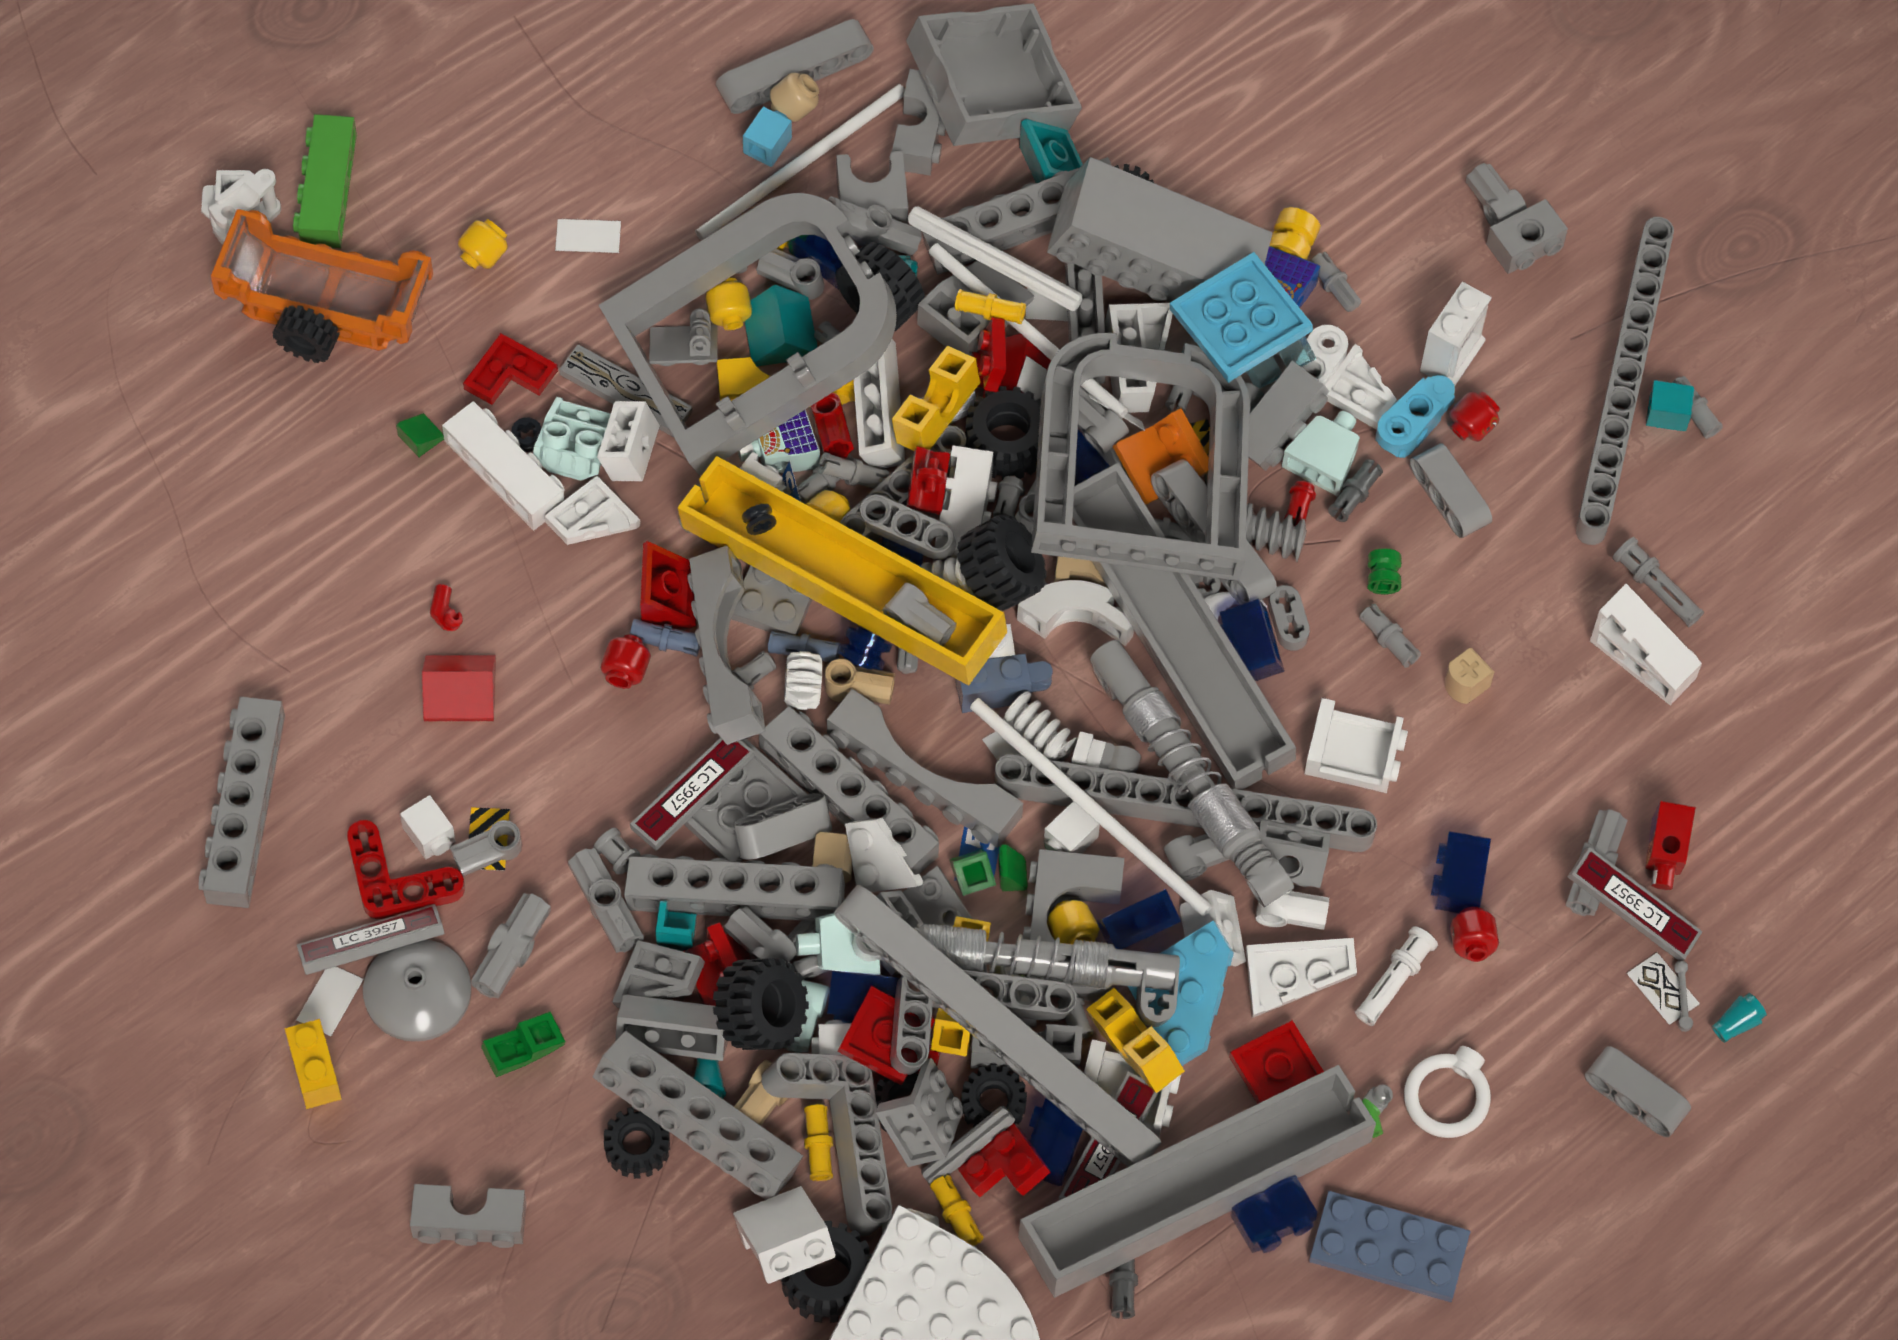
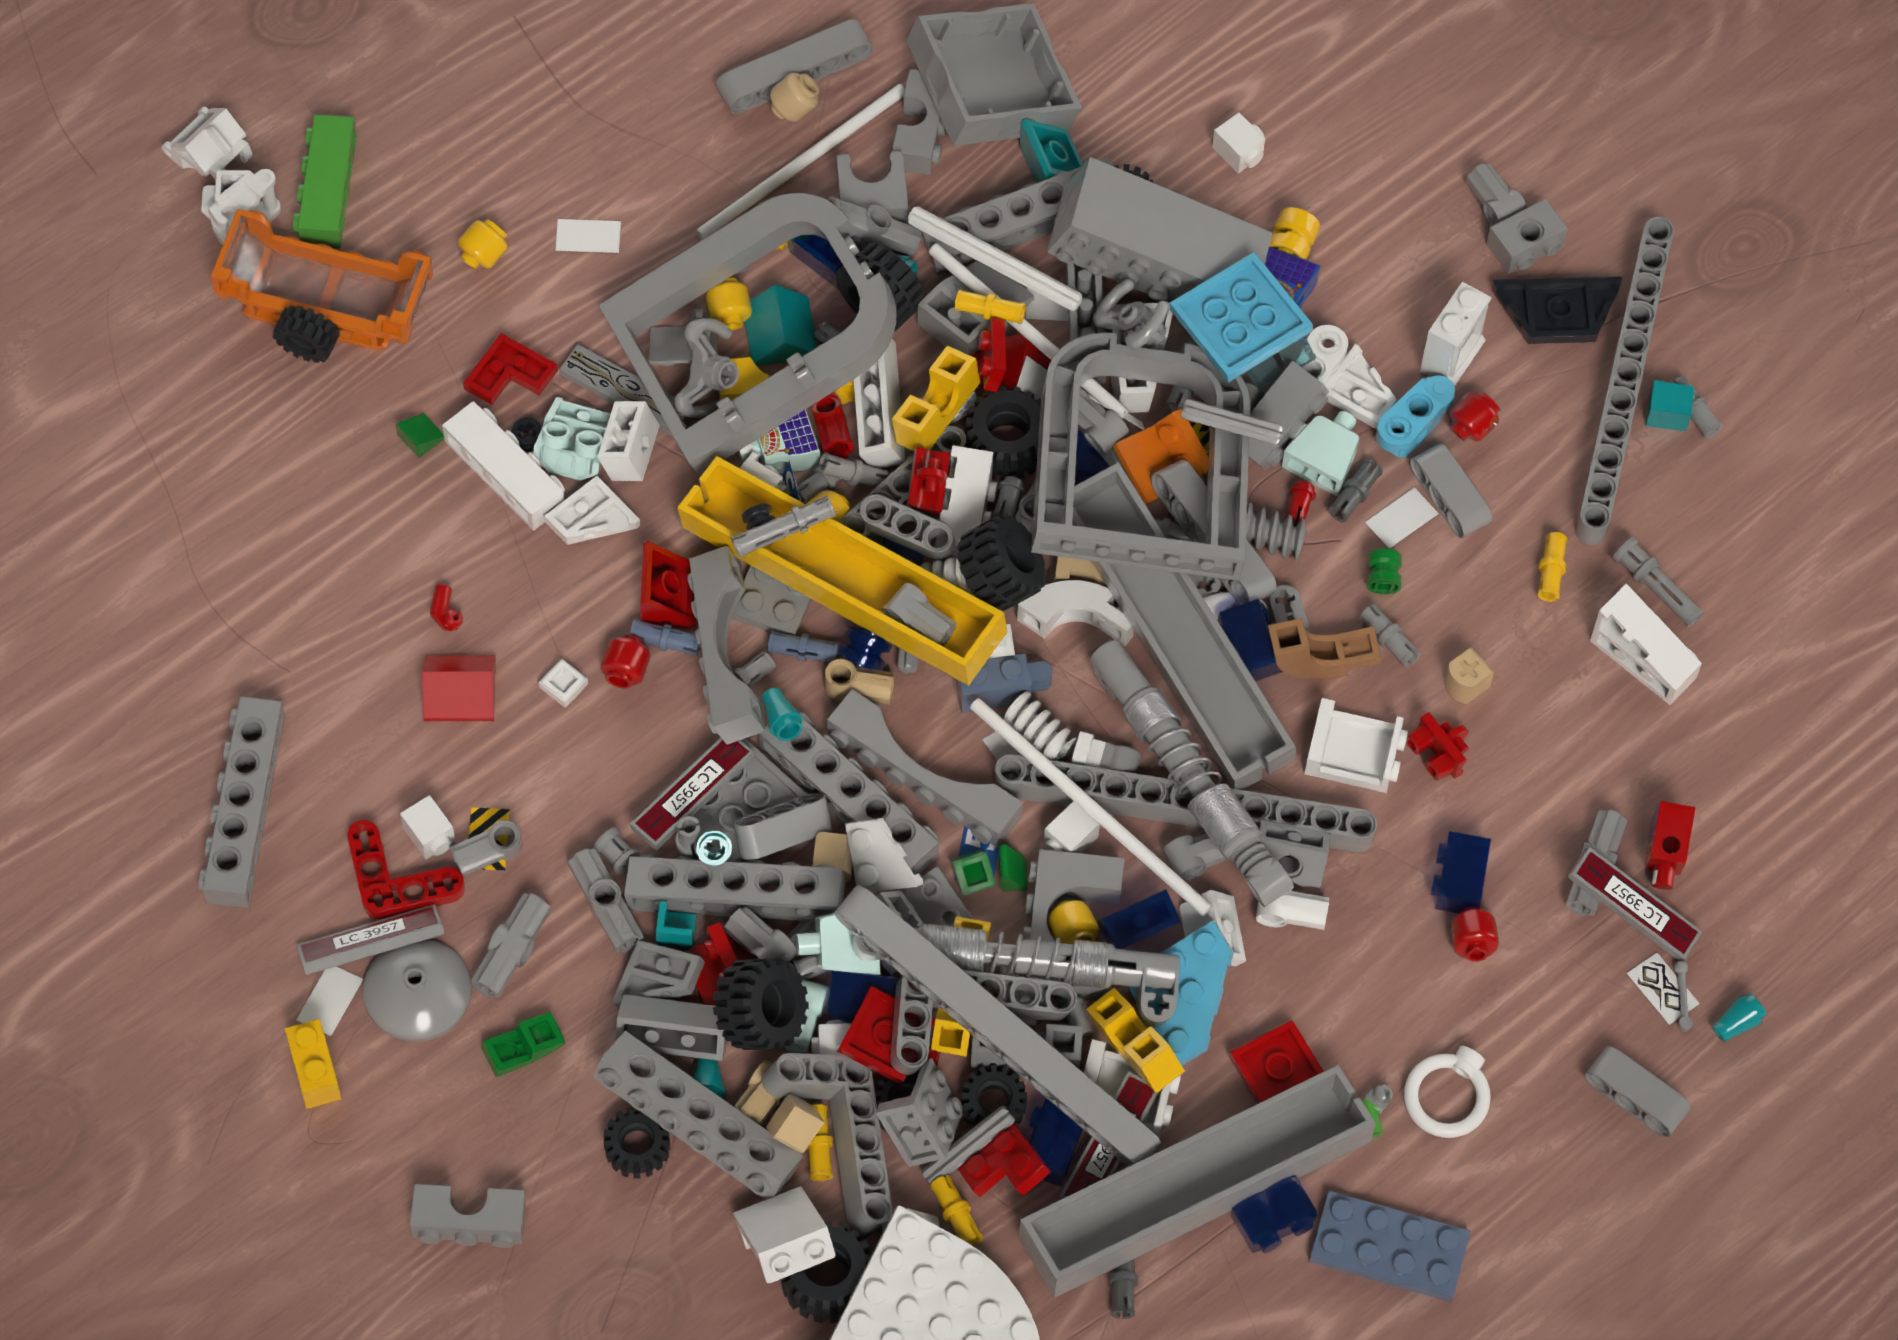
medium azure brick [743,106,792,167] -> none
light grey piece [756,249,825,300] -> none
white gear [784,651,822,710] -> none
white wing [1245,938,1357,1018] -> none
light grey axle [1310,252,1361,312] -> none
white pin [1355,926,1438,1026] -> none
none -> white piece [161,107,253,183]
none -> white tile [539,659,588,708]
none -> light grey piece [674,318,739,419]
none -> light grey pin [675,816,703,860]
none -> cone [696,830,732,866]
none -> light grey pin [731,496,836,557]
none -> teal cone [761,688,803,741]
none -> tan piece [766,1094,824,1154]
none -> light grey piece [1093,278,1169,349]
none -> light grey axle [1181,399,1283,445]
none -> white brick [1212,113,1265,174]
none -> medium nougat arch [1268,618,1382,679]
none -> white sticker [1365,487,1439,549]
none -> red hips [1406,712,1469,780]
none -> black wing [1492,277,1622,344]
none -> yellow pin [1537,532,1568,602]

